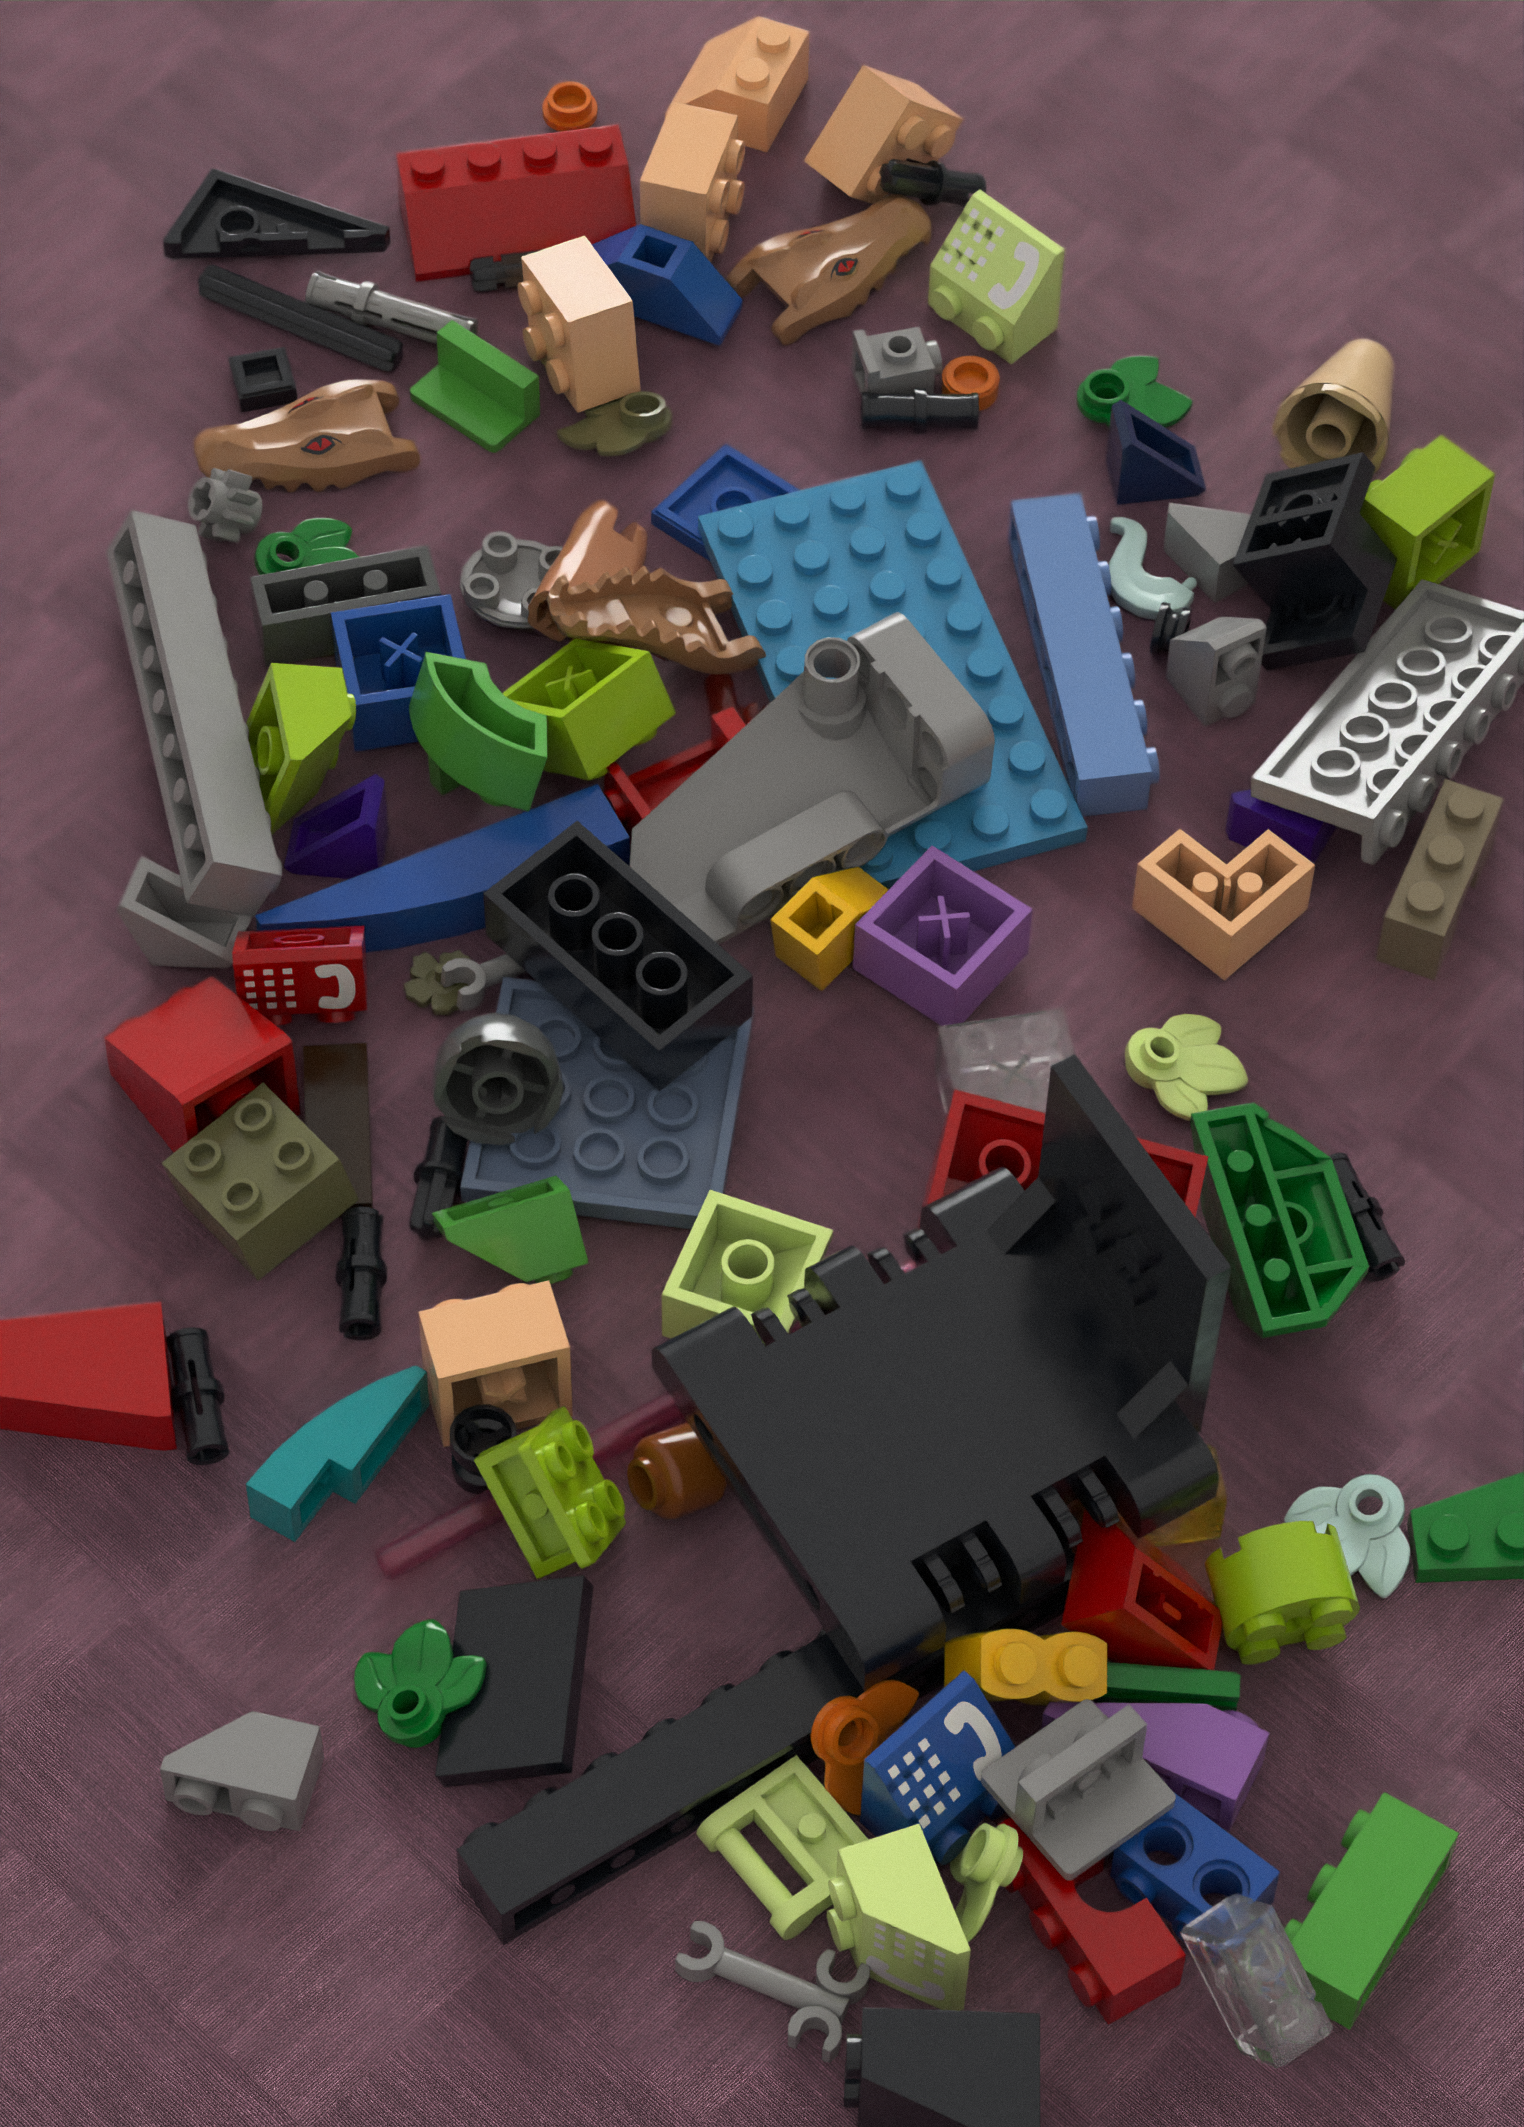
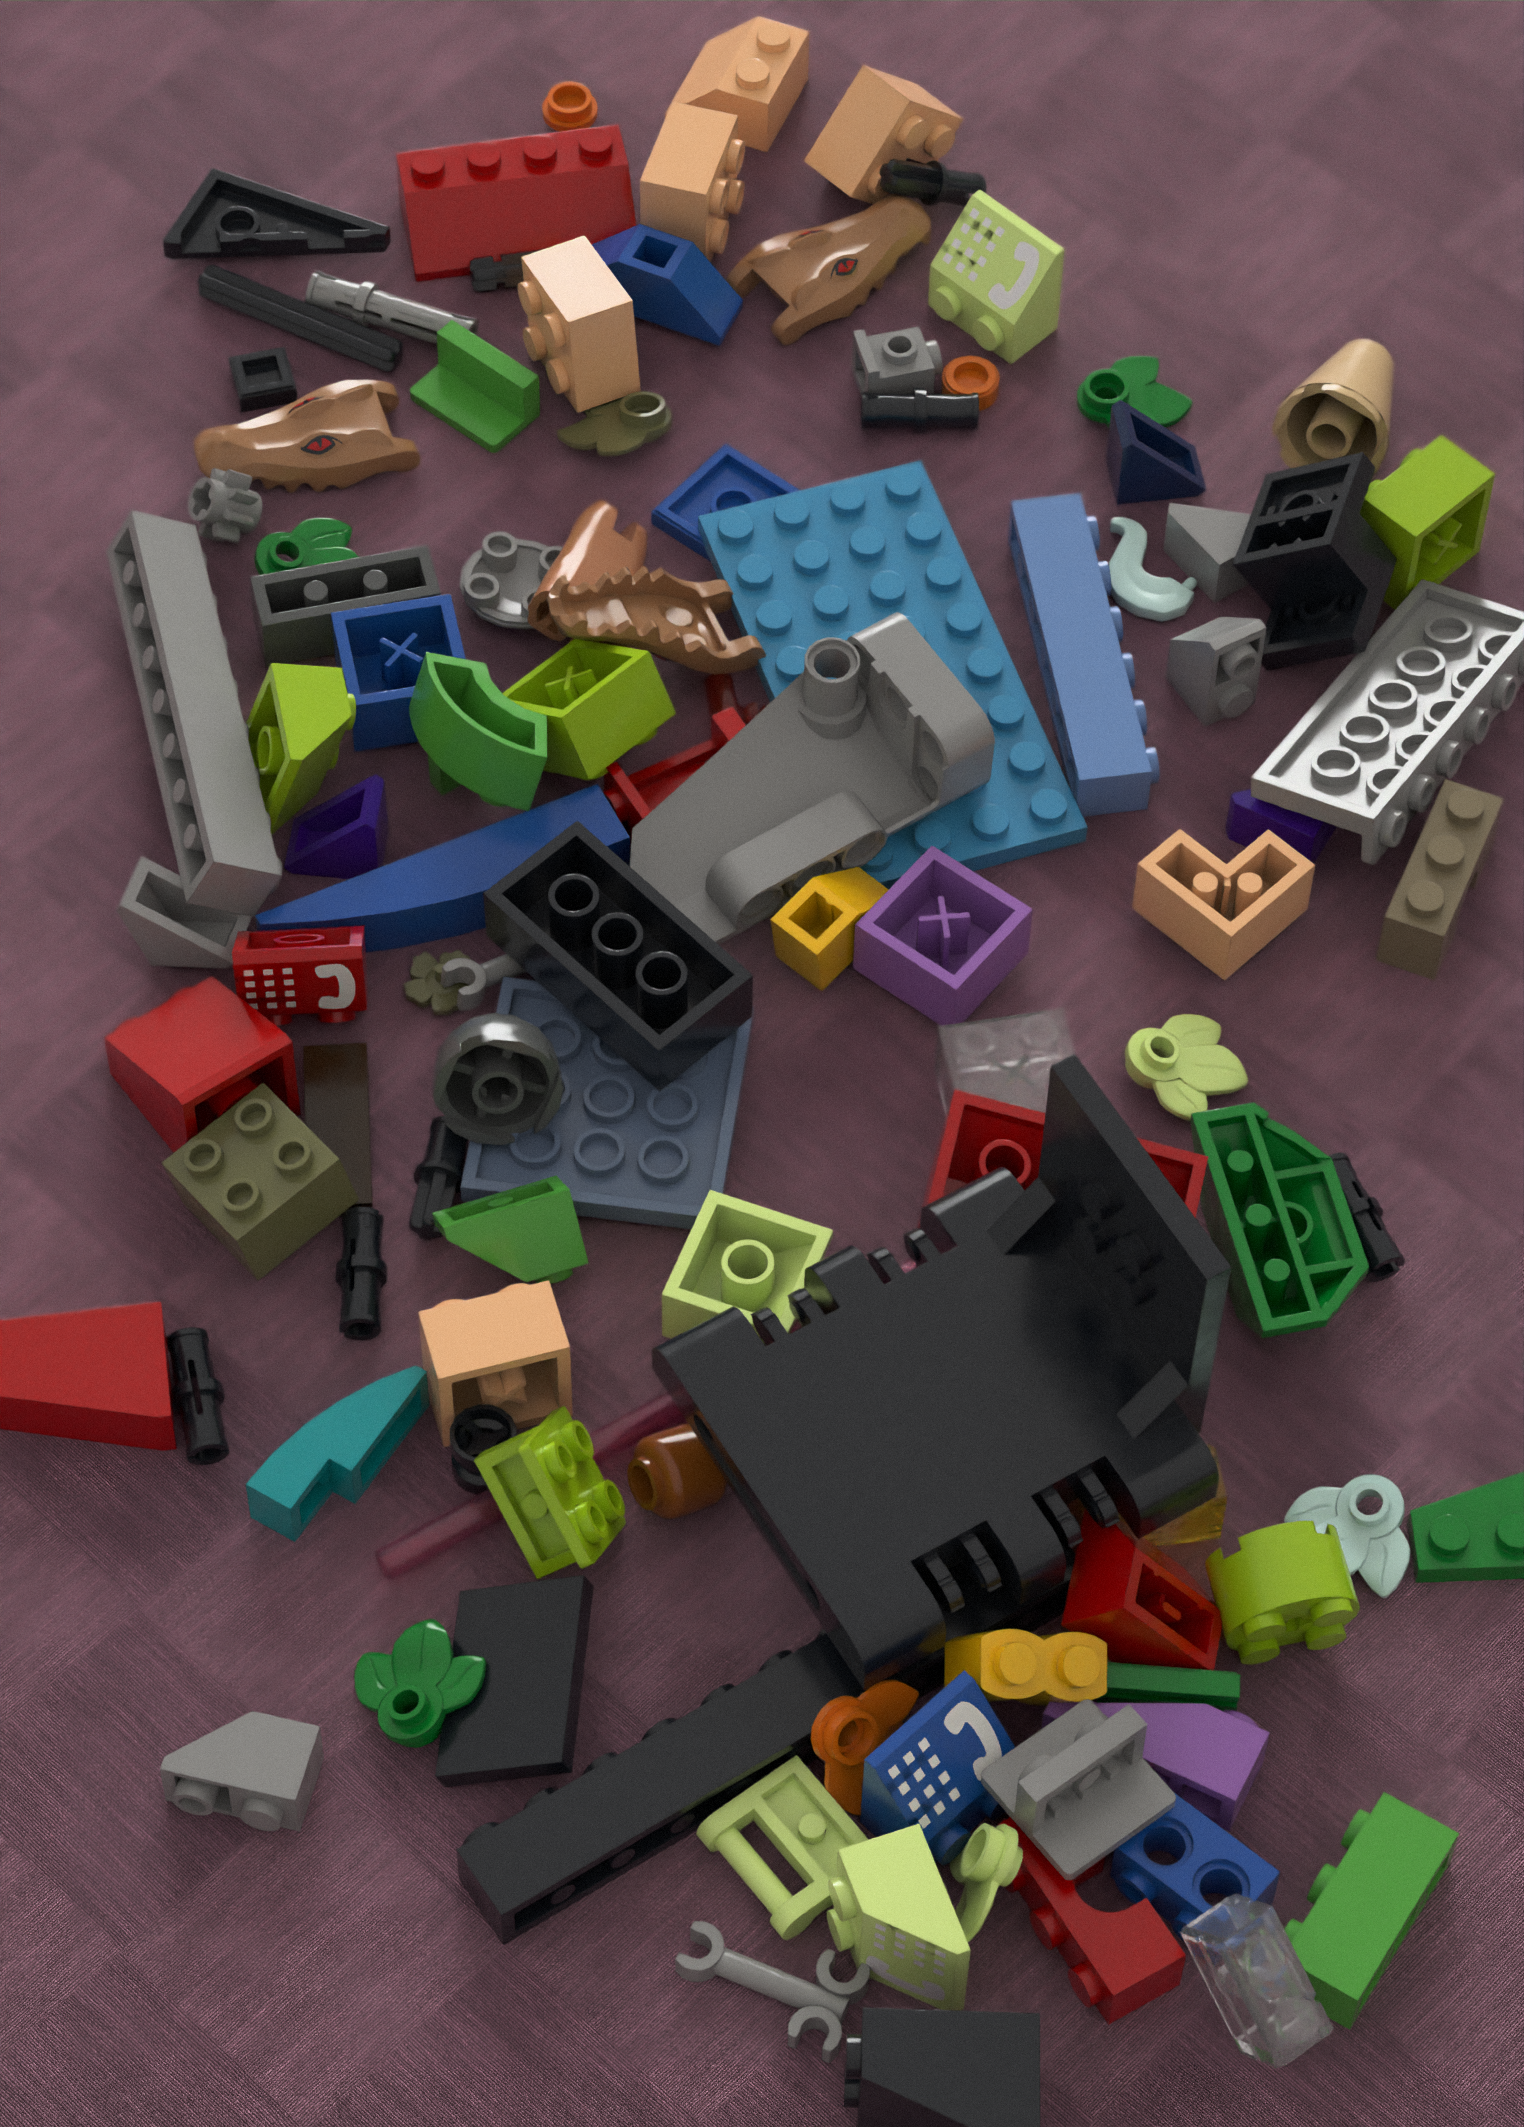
black bush [1150,602,1192,656] -> none

